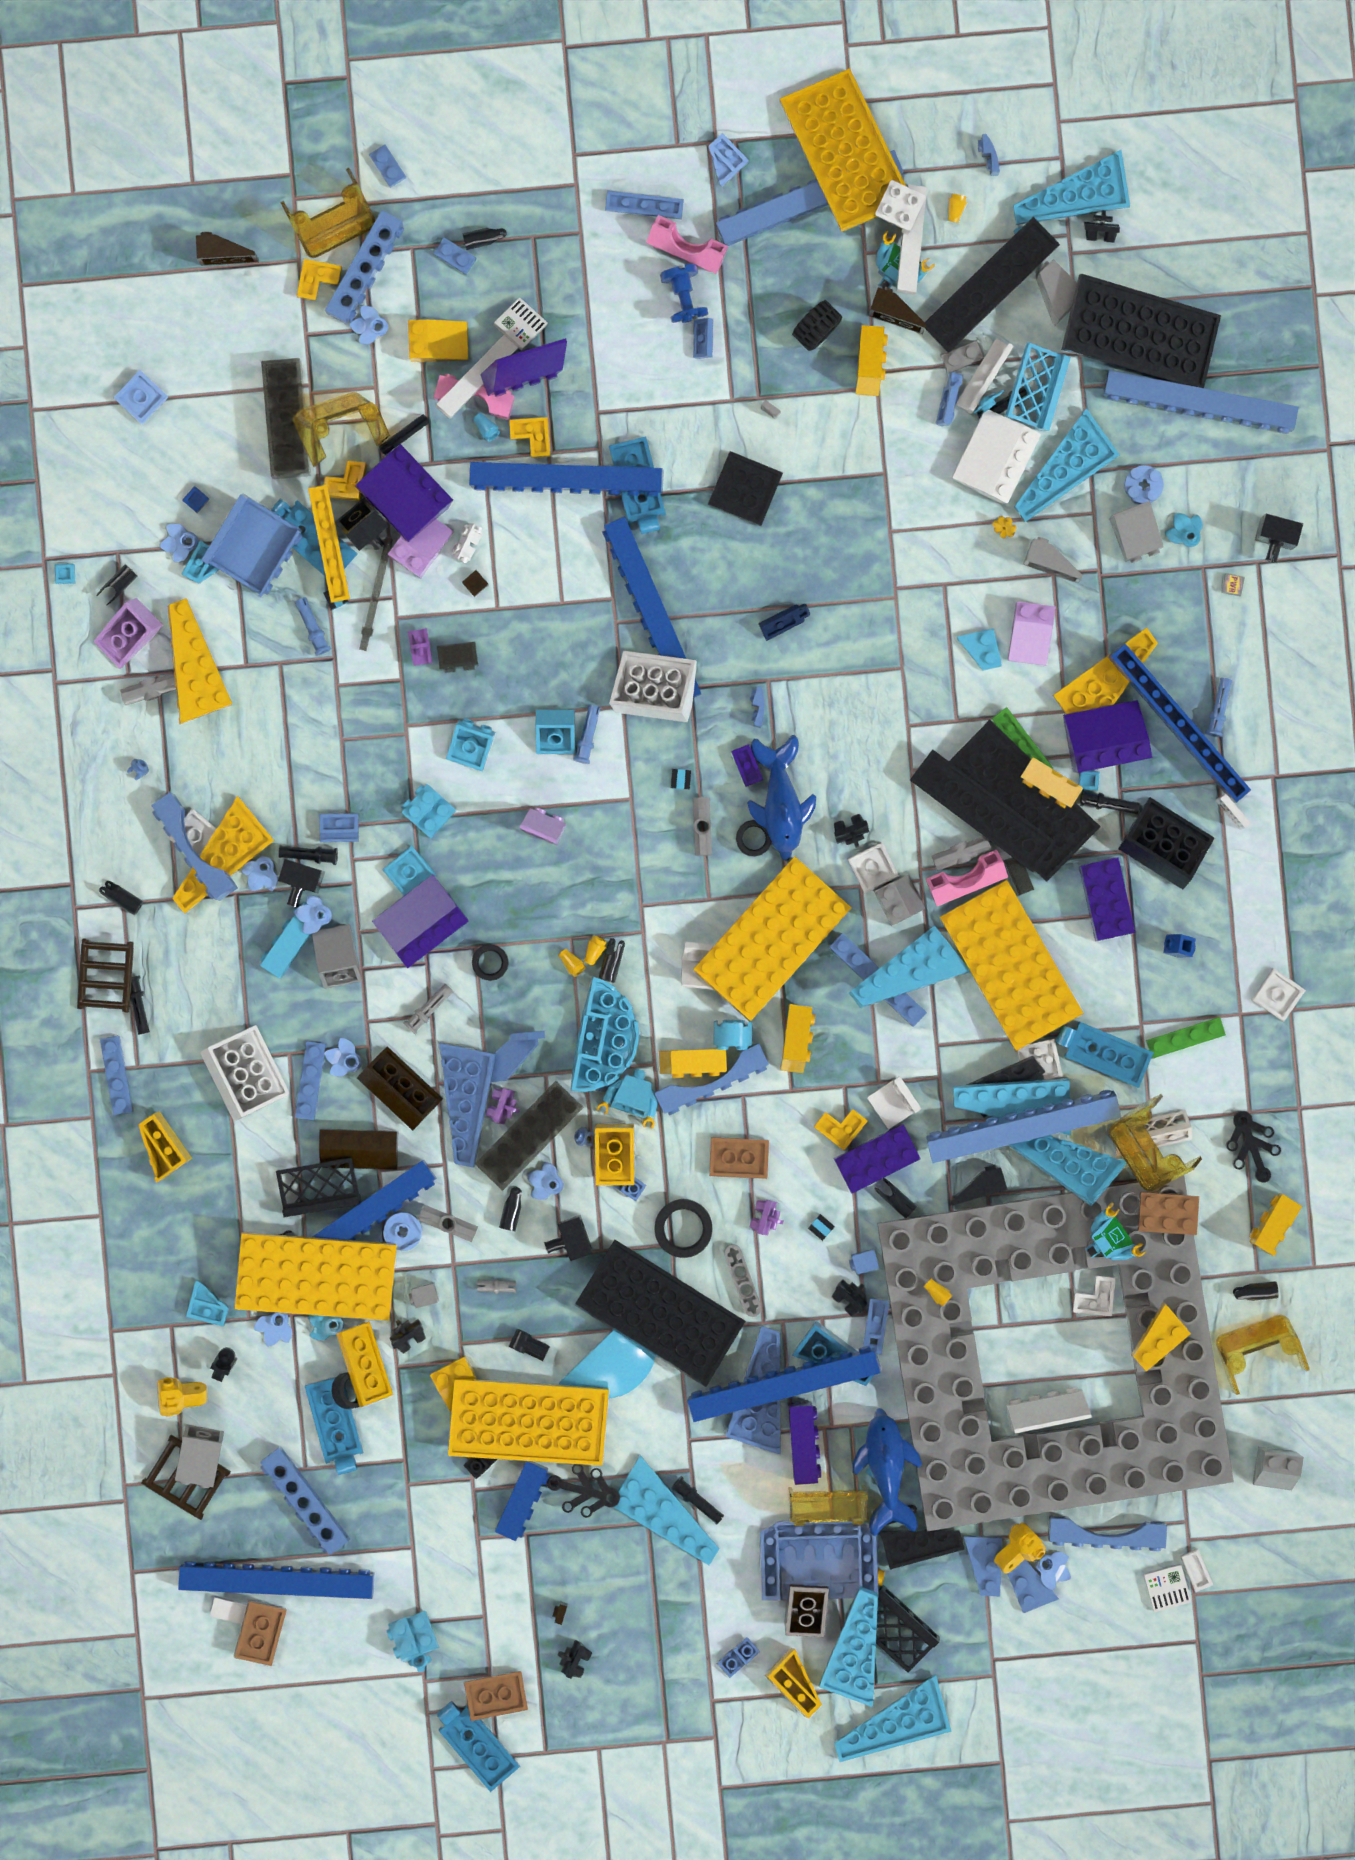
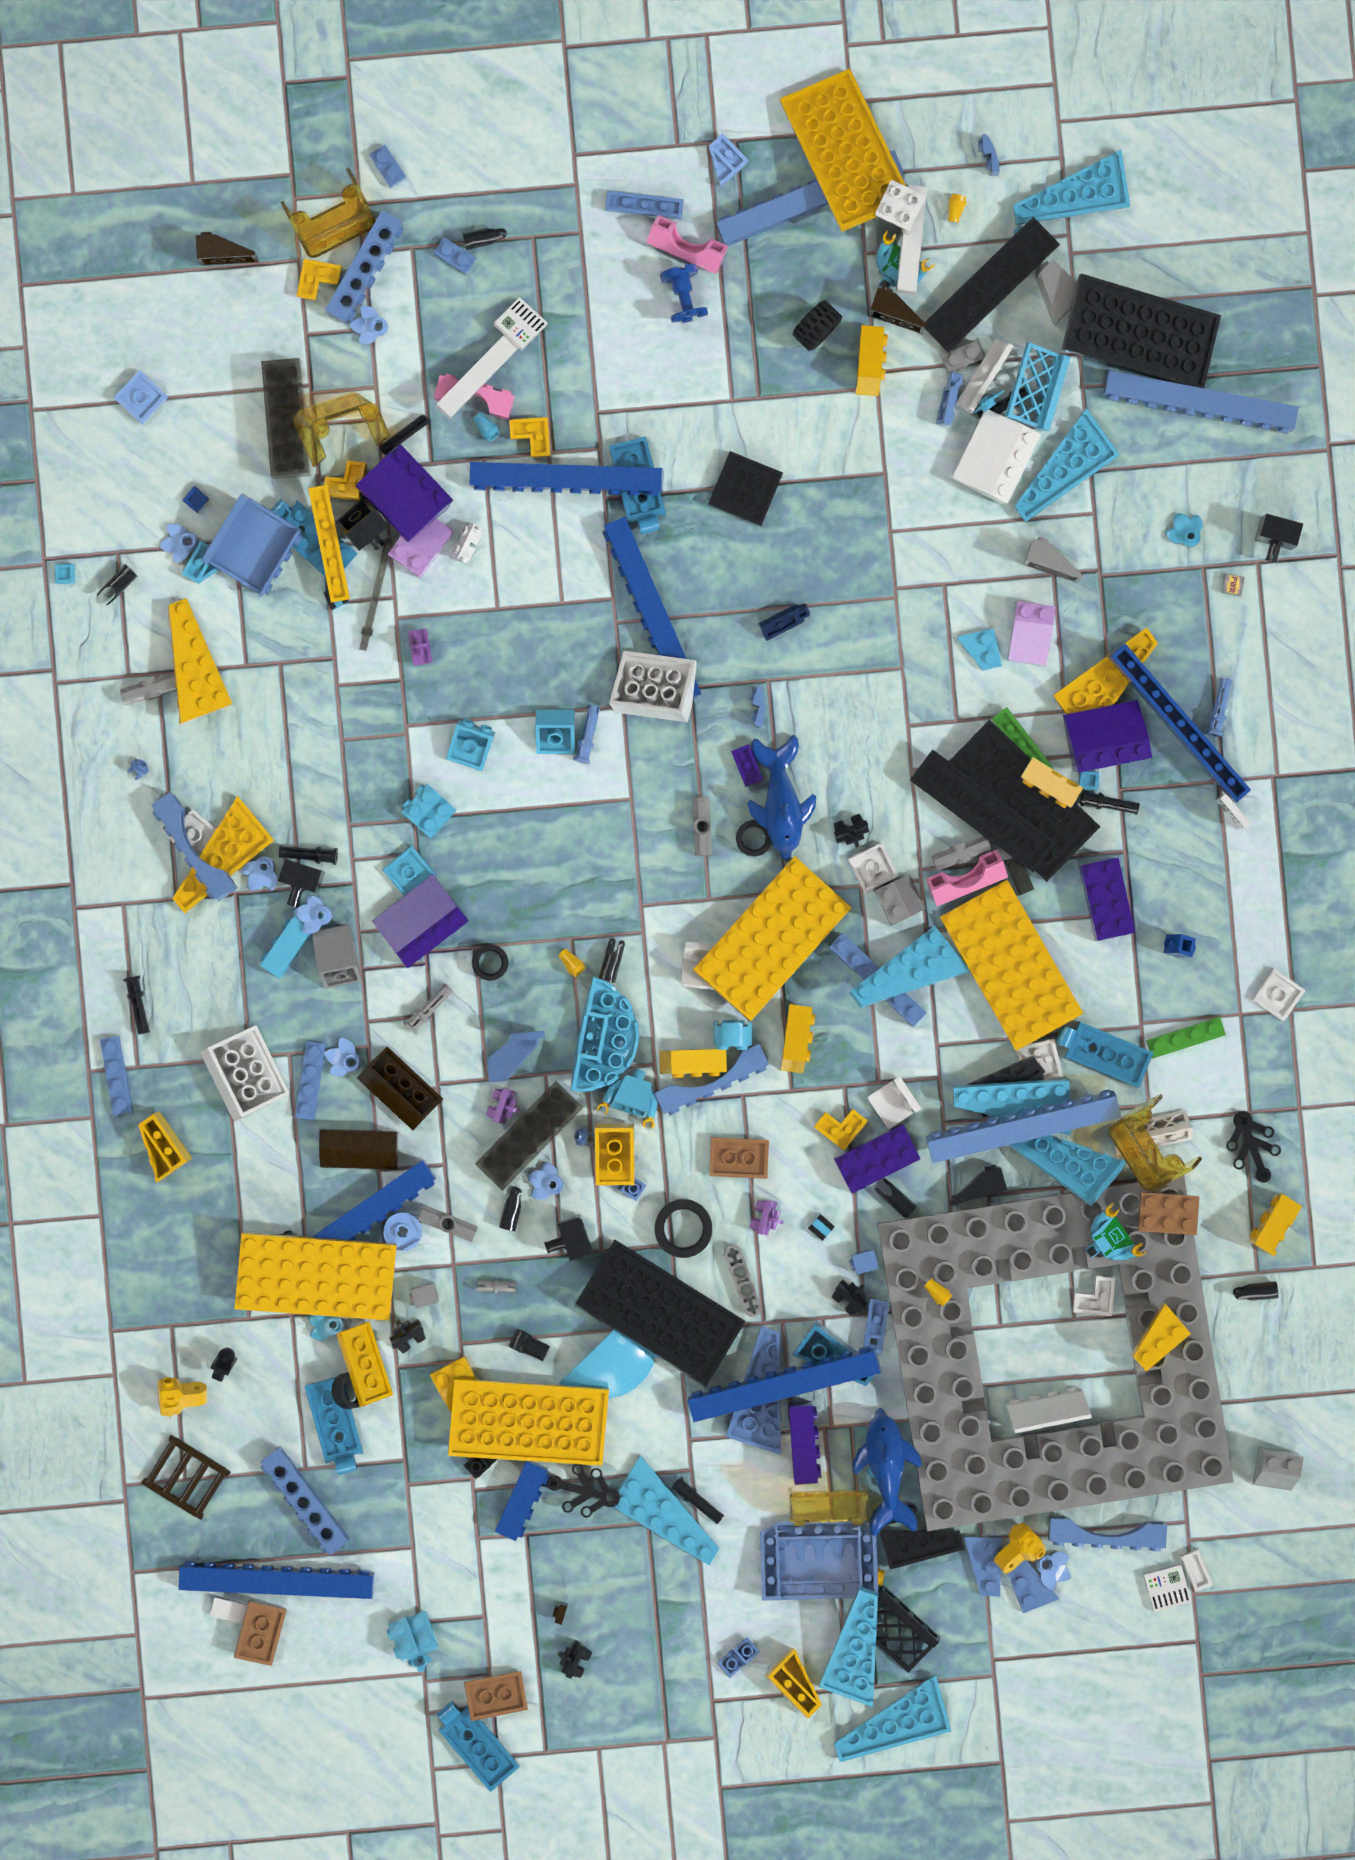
dark brown bar [77,938,134,1013] -> none
lavender slope [93,598,163,669] -> none
black piece [99,881,144,916] -> none
light grey slope [175,1425,224,1488] -> none
medium azure wing [186,1280,229,1327] -> none
light blue plate [254,1312,292,1347] -> none
black fence [276,1157,361,1218] -> none
medium blue pin [295,597,331,656] -> none
medium blue plate [319,814,359,842] -> none
yellow slope [408,319,468,362] -> none
clear smoke brick [437,642,479,673] -> none
medium blue wing [439,1043,496,1168] -> none
dark brown plate [462,570,489,597] -> none
dark purple slope [480,338,567,397] -> none
lavender slope [520,807,566,845] -> none
yellow cone [584,935,607,965] -> none
tile [671,769,691,790] -> none
medium blue plate [693,318,713,359] -> none
light grey tile [761,400,781,419] -> none
dark brown slope [784,1585,829,1637] -> none
yellow plant [992,516,1017,539] -> none
black hips [1084,210,1120,243] -> none
light grey slope [1109,501,1164,563] -> none
black slope [1118,797,1215,890] -> none
light blue plate [1124,465,1164,504] -> none
clear yellow windscreen [1216,1315,1310,1395] -> none

